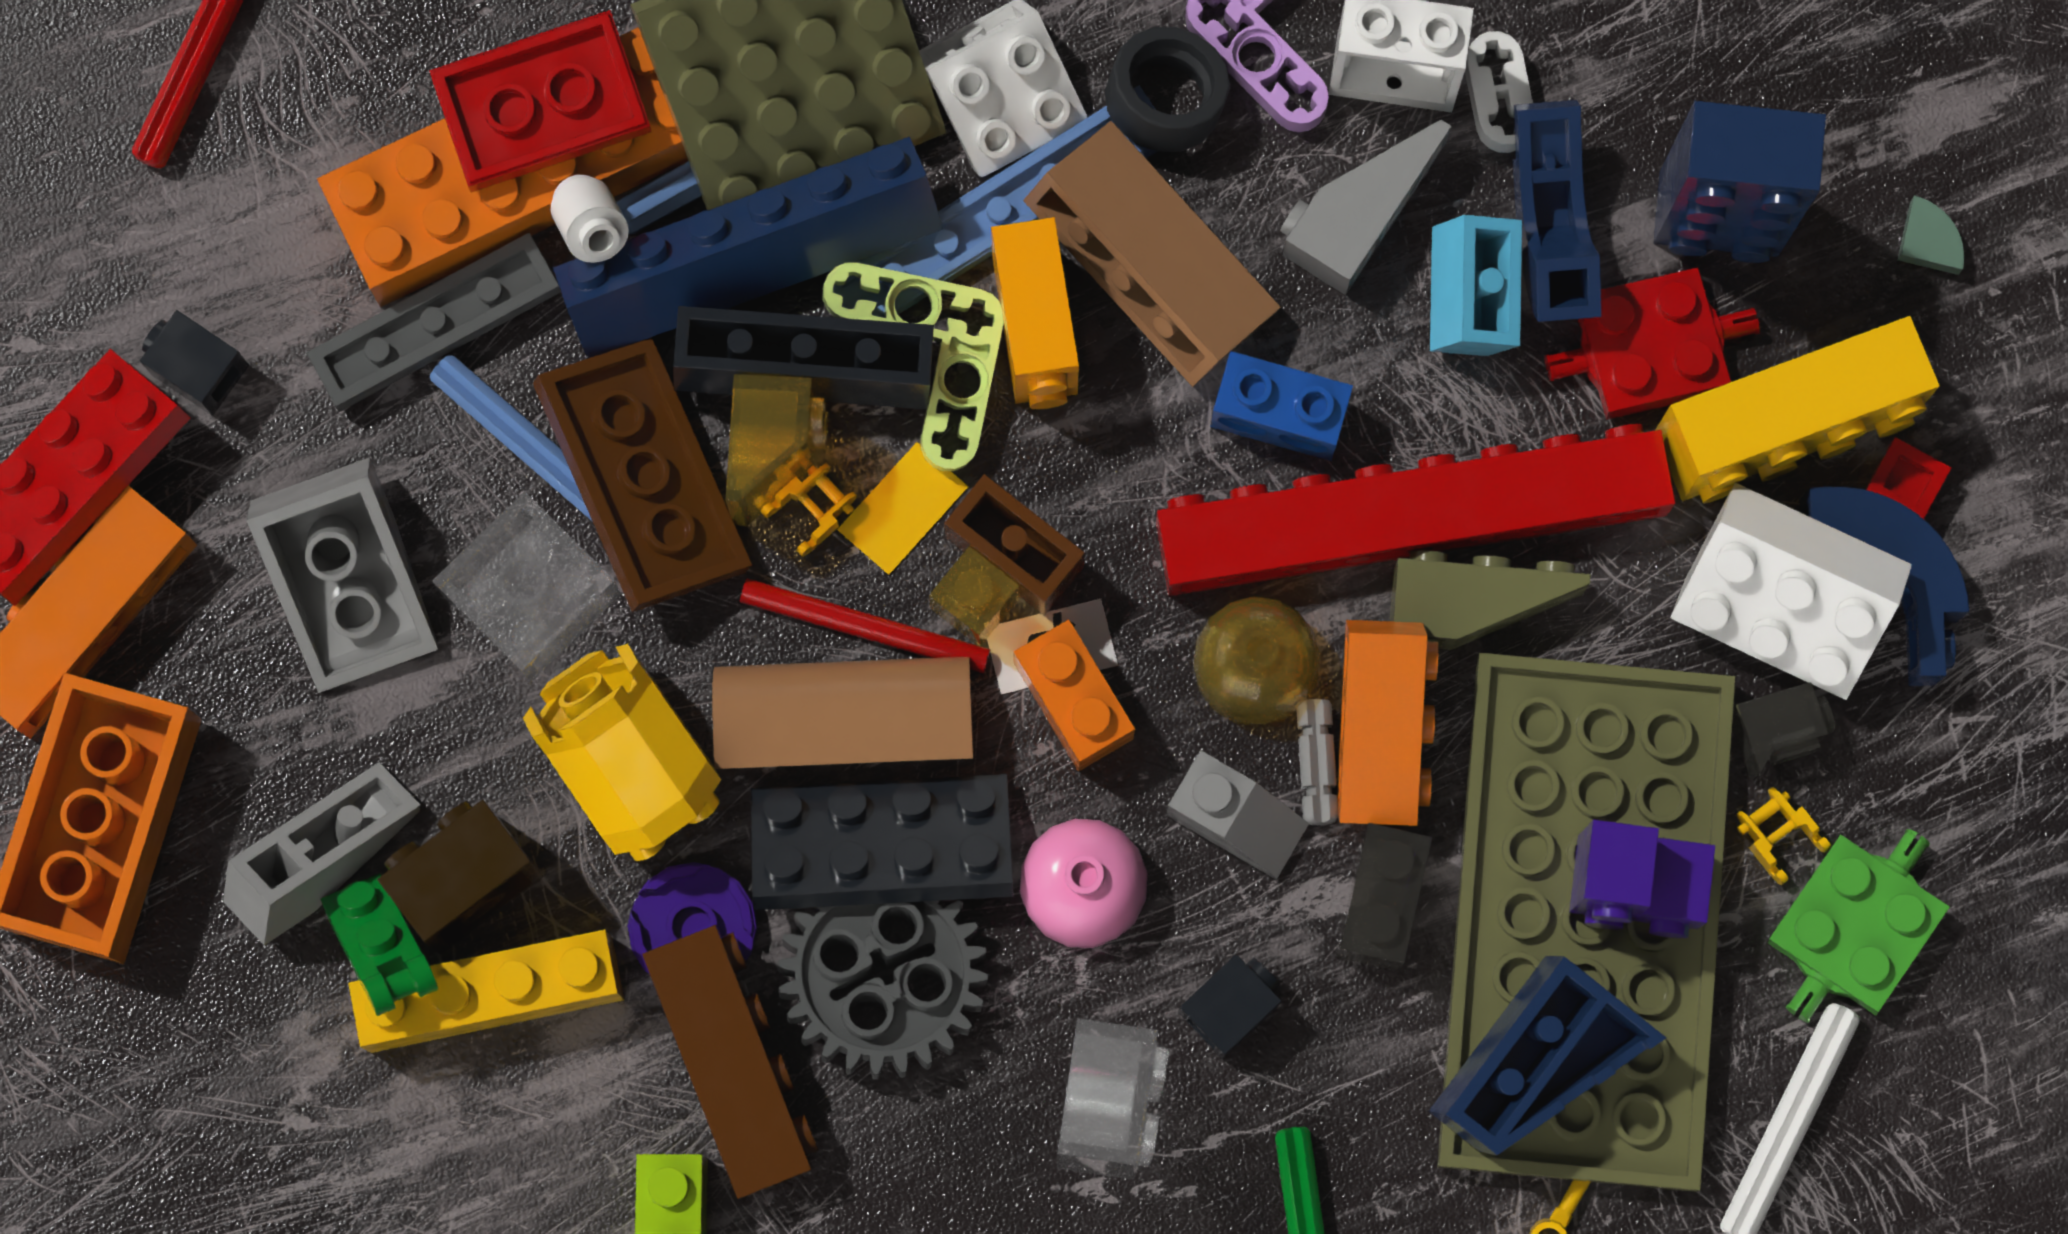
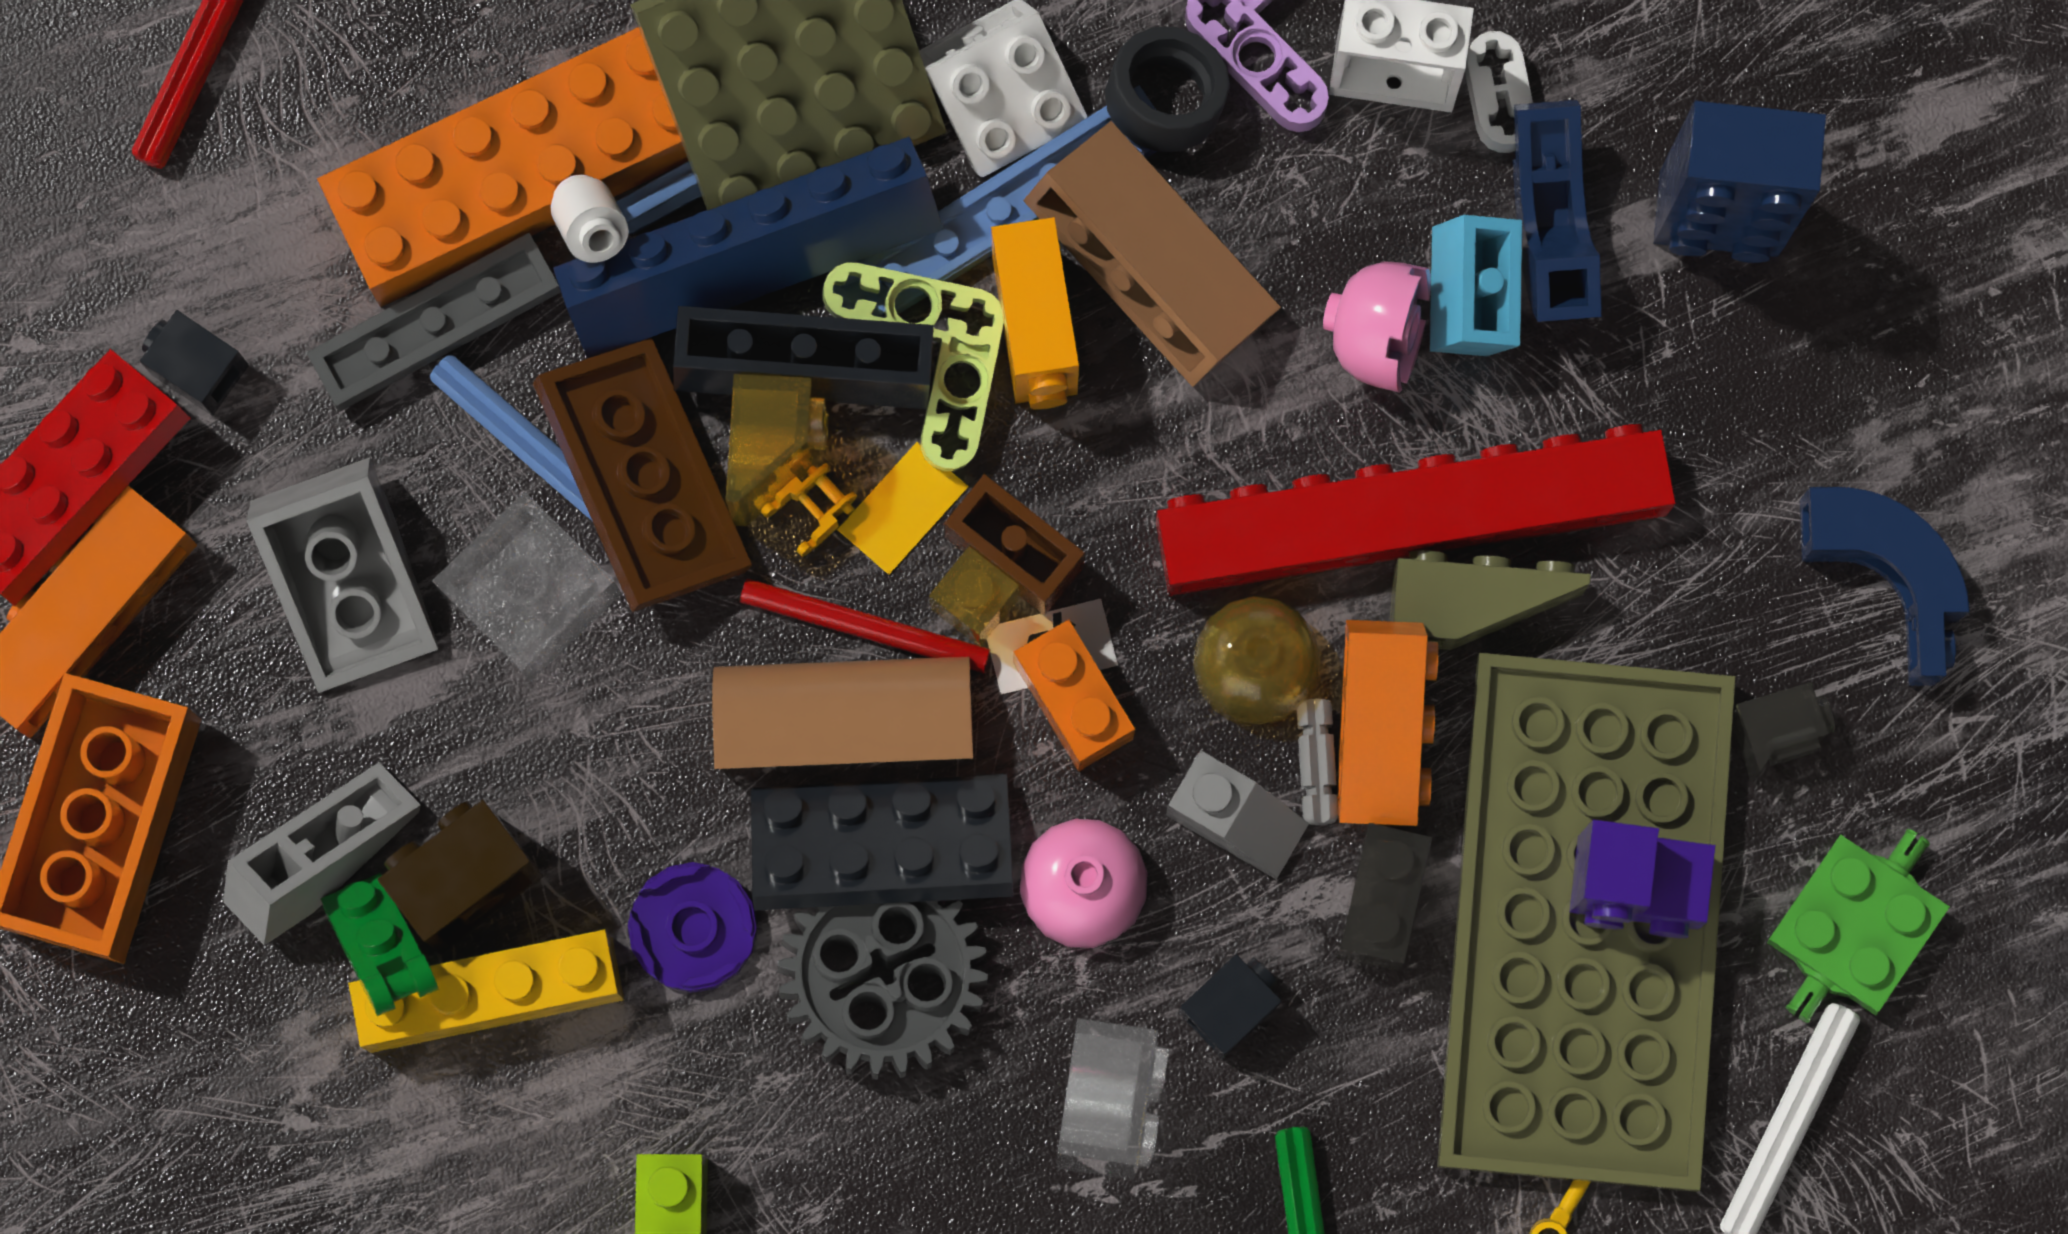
red tile [429,10,652,193] -> none
yellow brick [523,644,721,861] -> none
reddish brown brick [642,924,819,1199] -> none
blue brick [1210,351,1353,461] -> none
light grey slope [1280,120,1451,295] -> none
dark blue wedge [1429,956,1667,1155] -> none
red plate [1544,268,1760,420] -> none
yellow brick [1655,316,1940,504] -> none
white brick [1670,483,1912,700] -> none
yellow piece [1736,787,1831,885] -> none
red plate [1865,437,1951,519] -> none
sand green tile [1897,196,1964,275] -> none
none -> bright pink cylinder [1323,261,1431,392]

